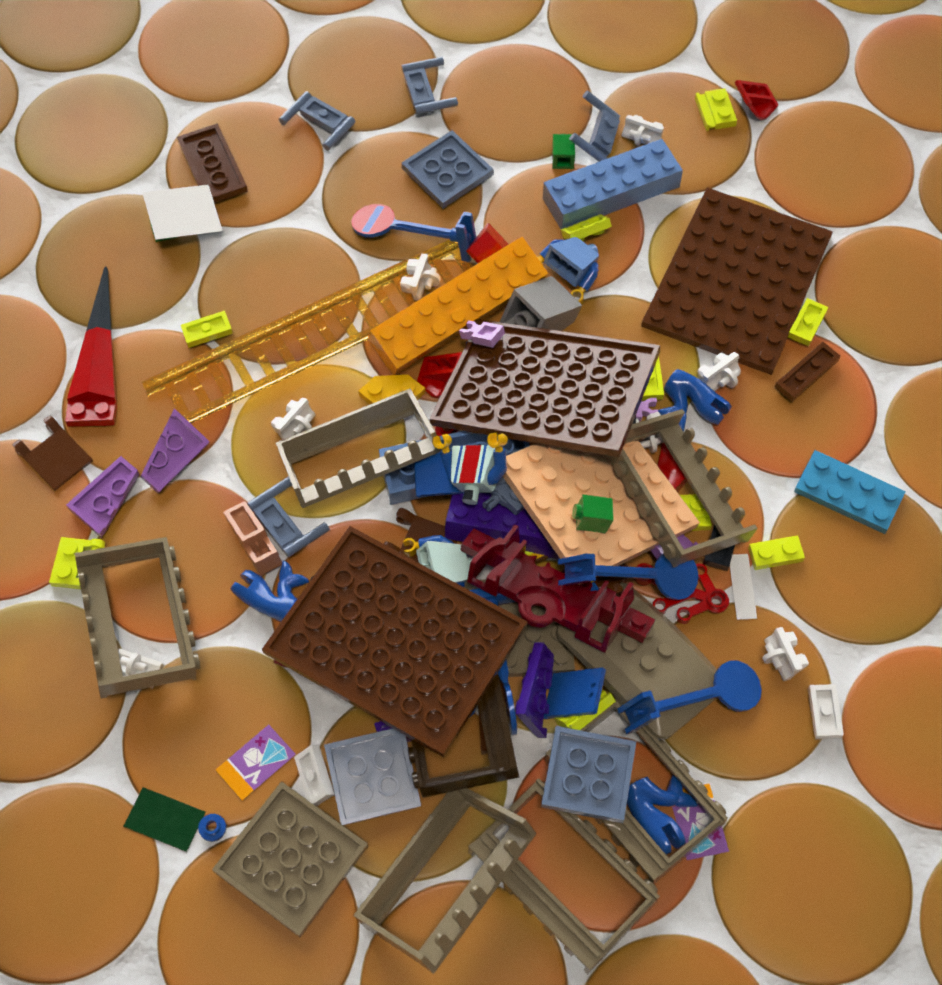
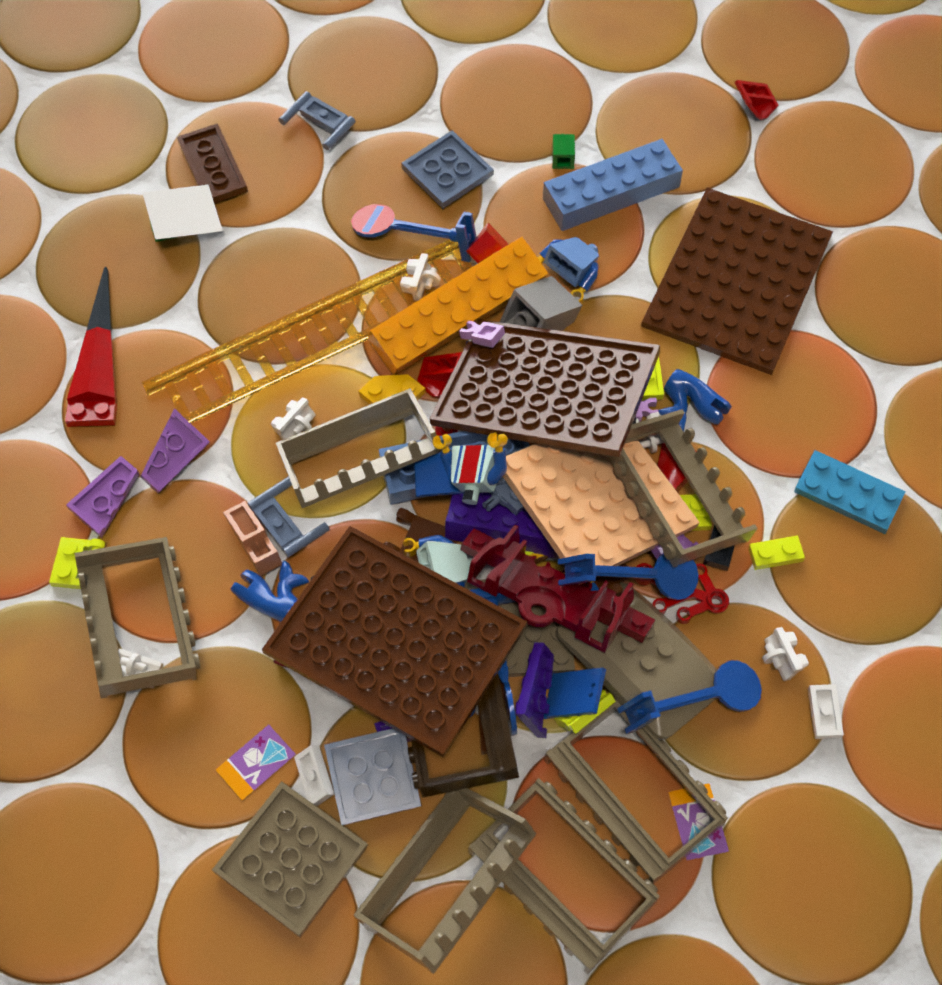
reddish brown flag [12,416,93,491] -> none
dark green sticker [123,787,205,852] -> none
neon yellow plate [180,311,233,348] -> none
blue plate [198,814,226,842] -> none
sand blue plate [401,57,458,114] -> none
sand blue plate [541,726,637,823] -> none
neon yellow plate [561,214,612,241] -> none
sand blue plate [570,90,620,162] -> none
green brick [572,494,614,533] -> none
white hips [622,115,664,146] -> none
blue piece [627,774,698,855] -> none
neon yellow plate [695,88,737,131] -> none
white hips [697,352,741,391] -> none
white sticker [730,554,757,620] -> none
reddish brown plate [774,342,841,402] -> none
neon yellow plate [788,298,828,346] -> none

